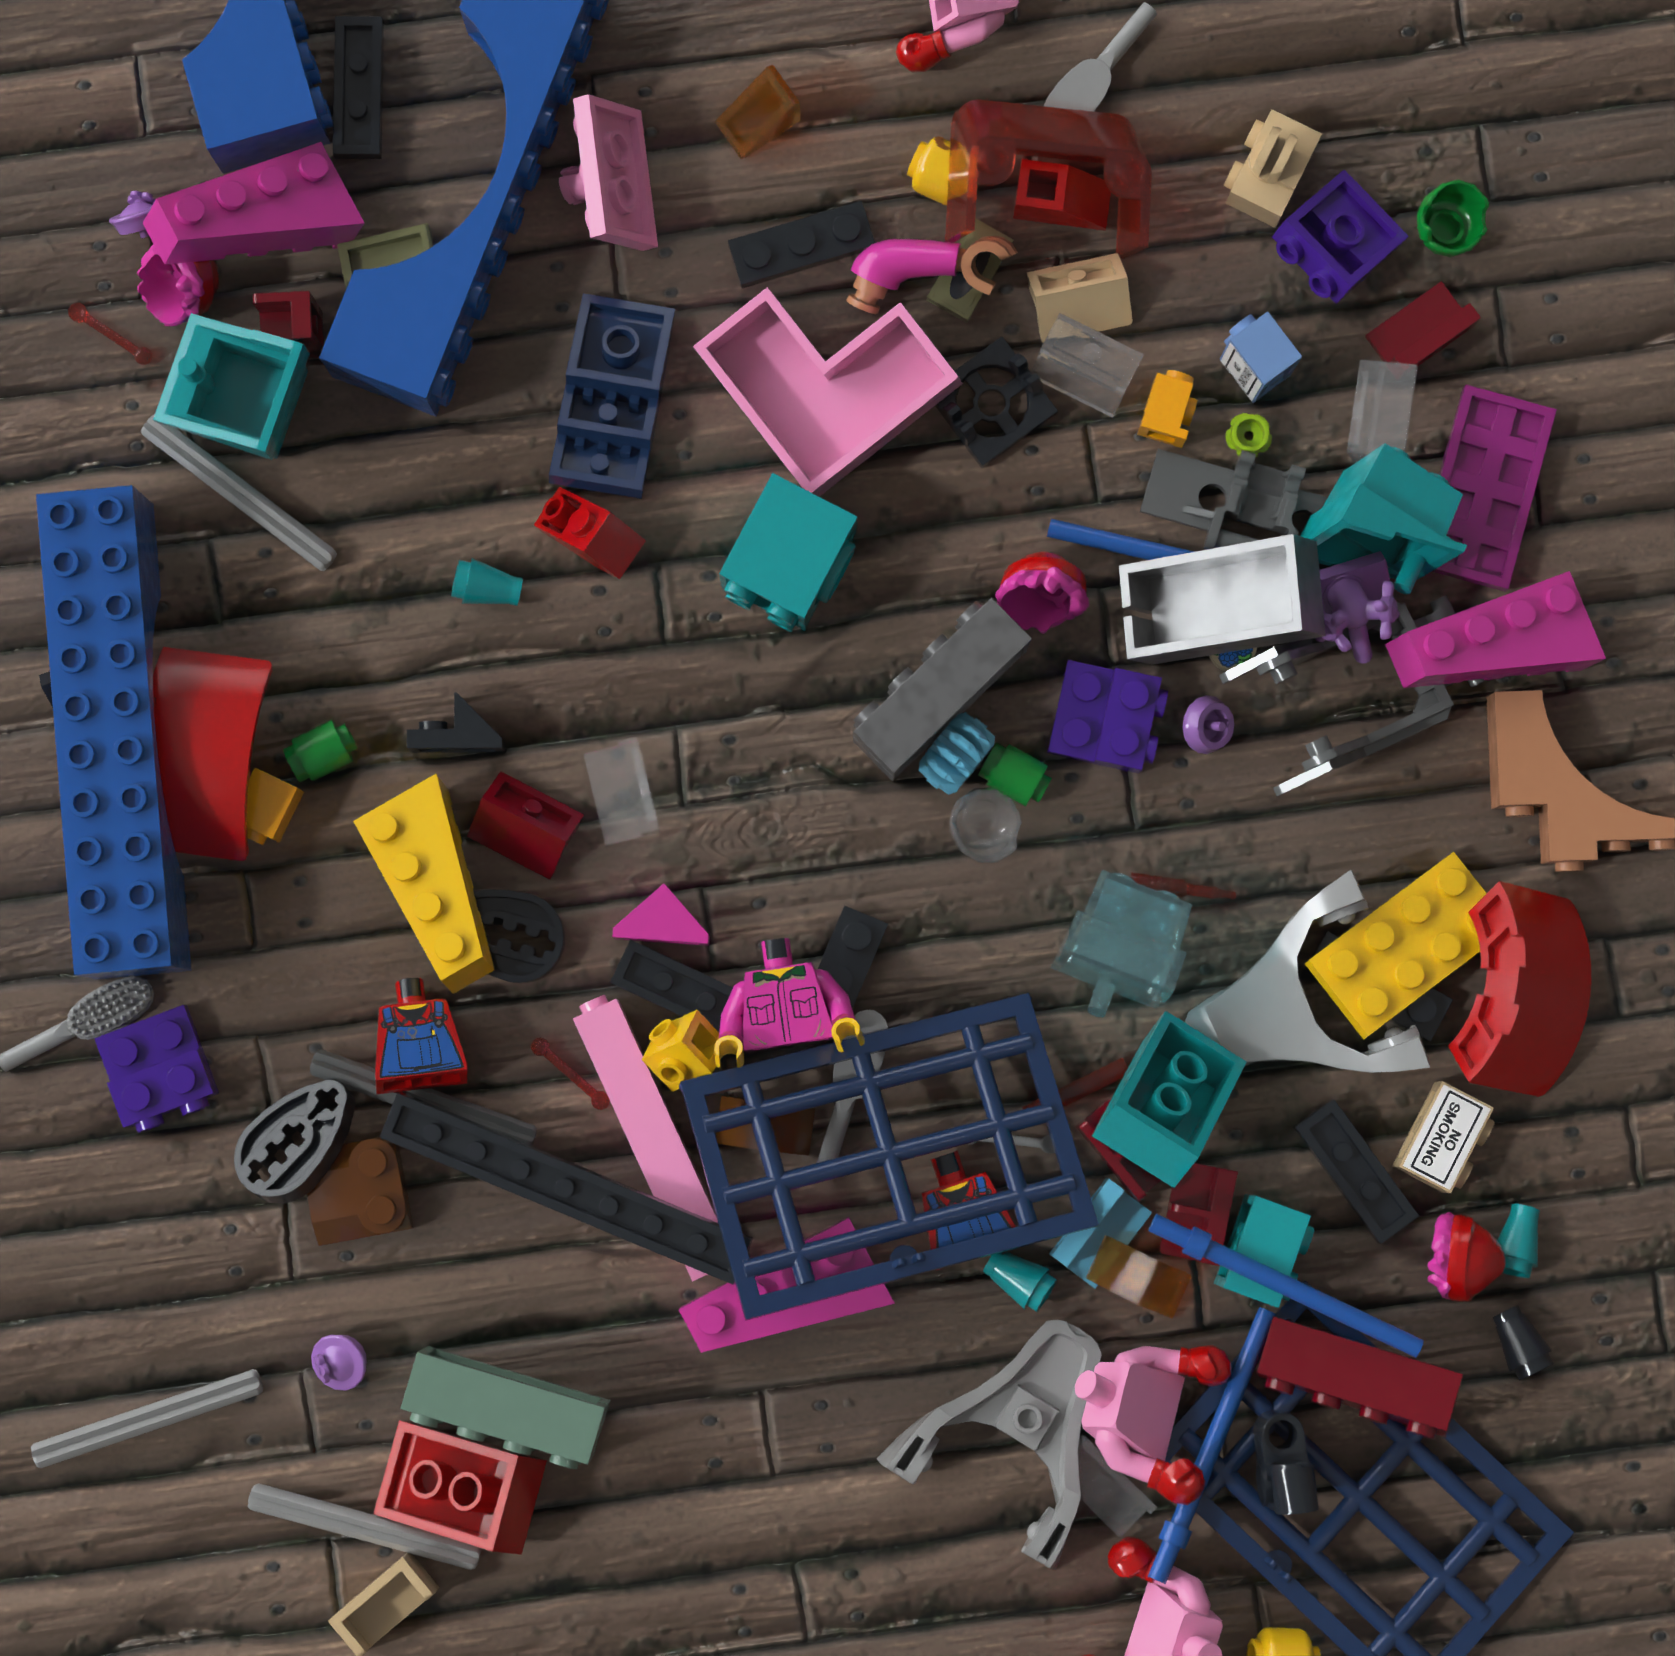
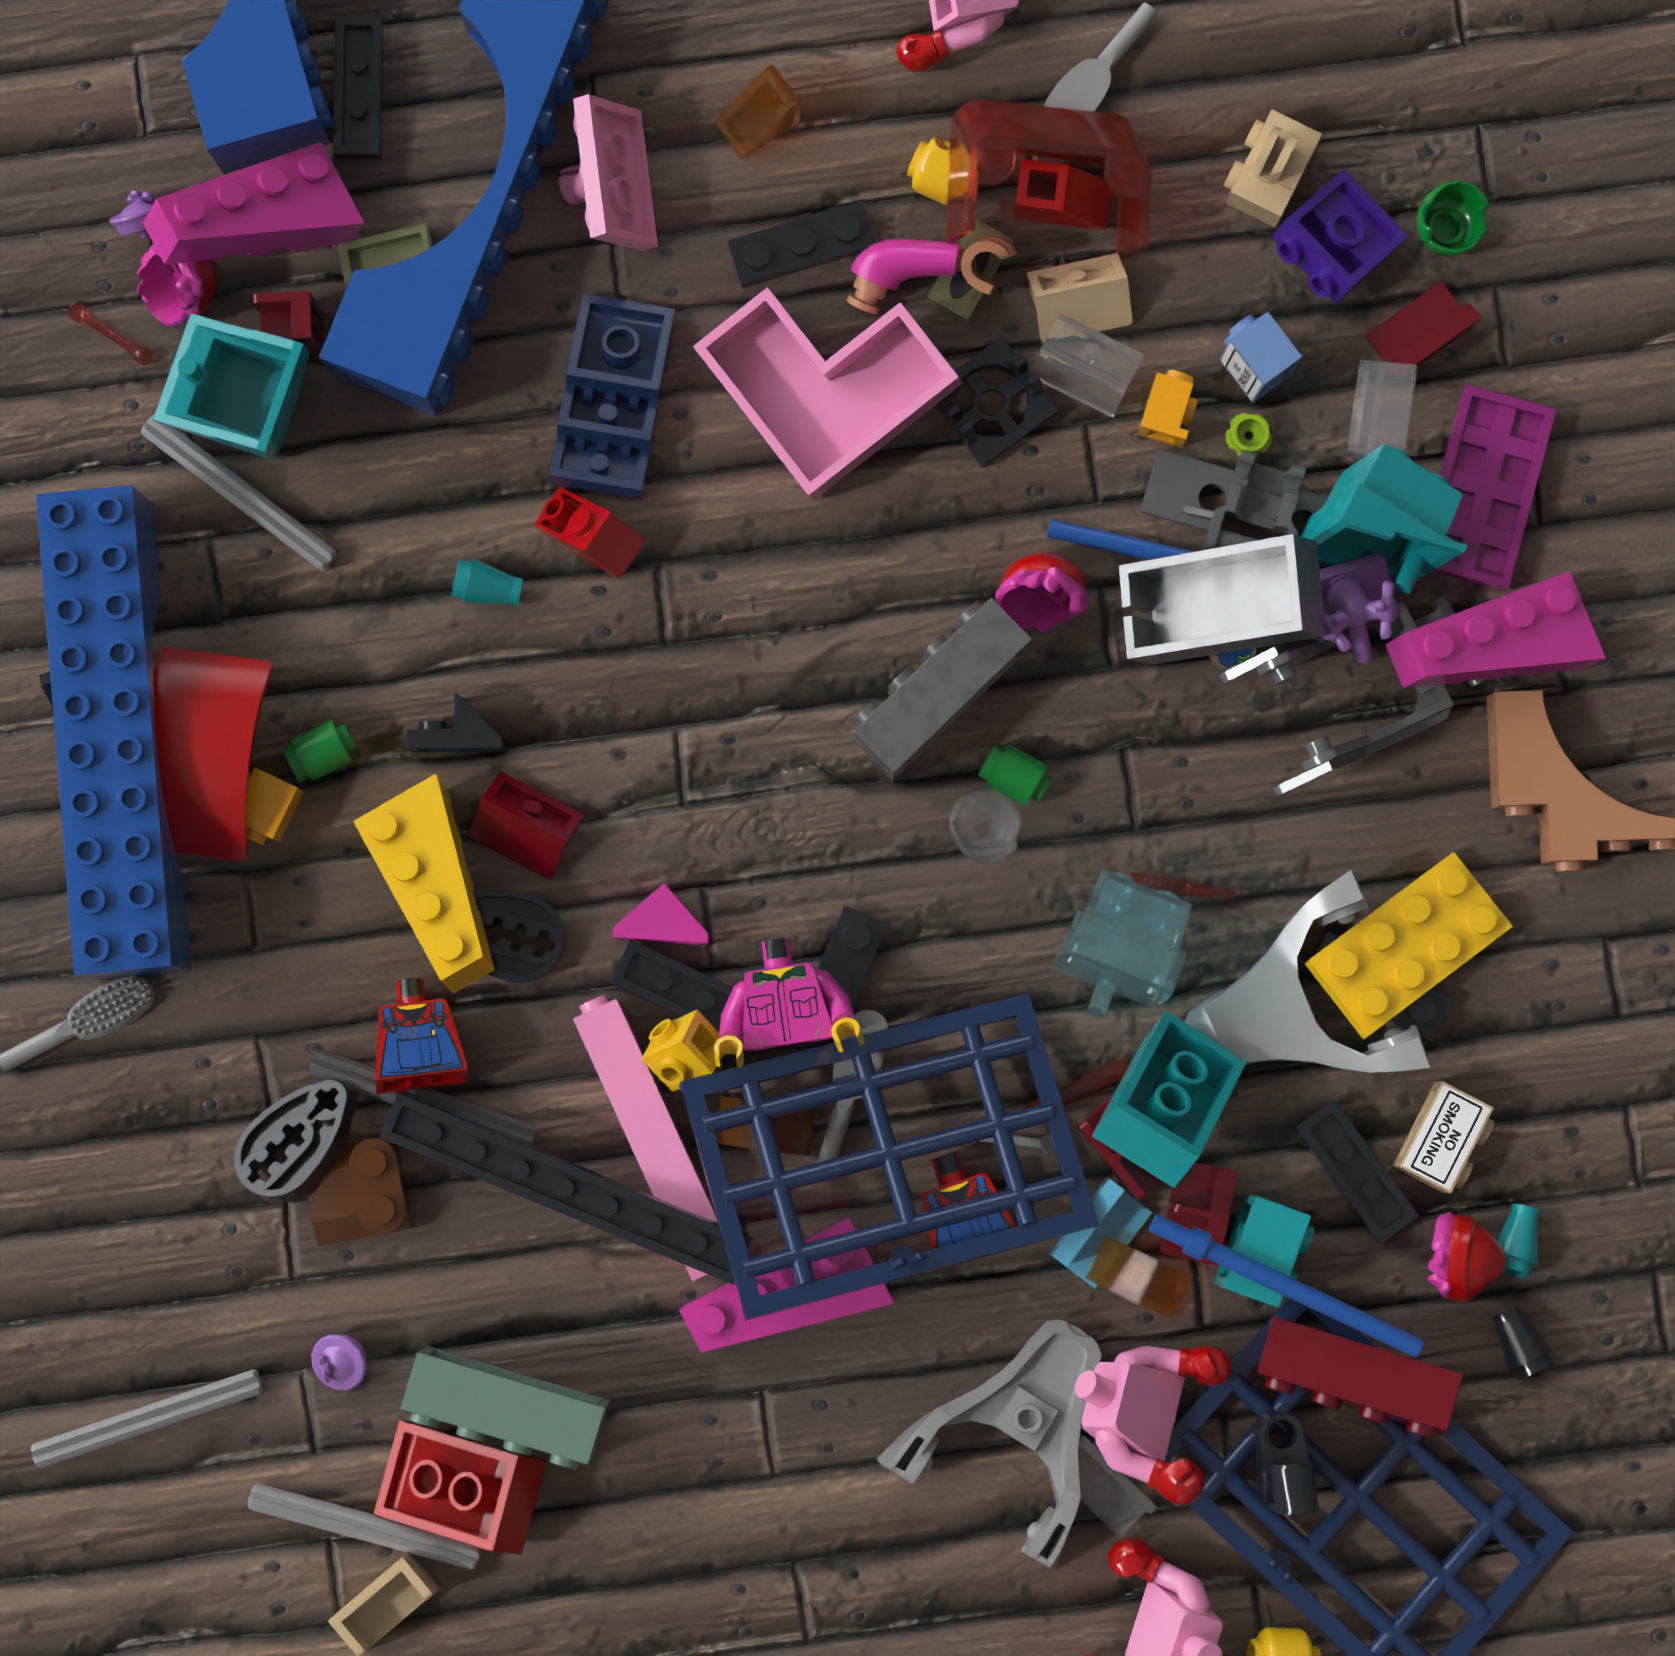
dark purple plate [94,1005,219,1133] -> none
clear red hinge [531,1037,610,1110] -> none
clear panel [583,737,661,846] -> none
teal brick [719,473,858,632] -> none
medium azure gear [919,712,995,795] -> none
teal cone [983,1252,1057,1312] -> none
dark purple plate [1047,660,1168,774] -> none
blue bar [1148,1307,1277,1584] -> none
medium lavender hat [1183,695,1234,754] -> none
red panel [1448,881,1592,1097] -> none

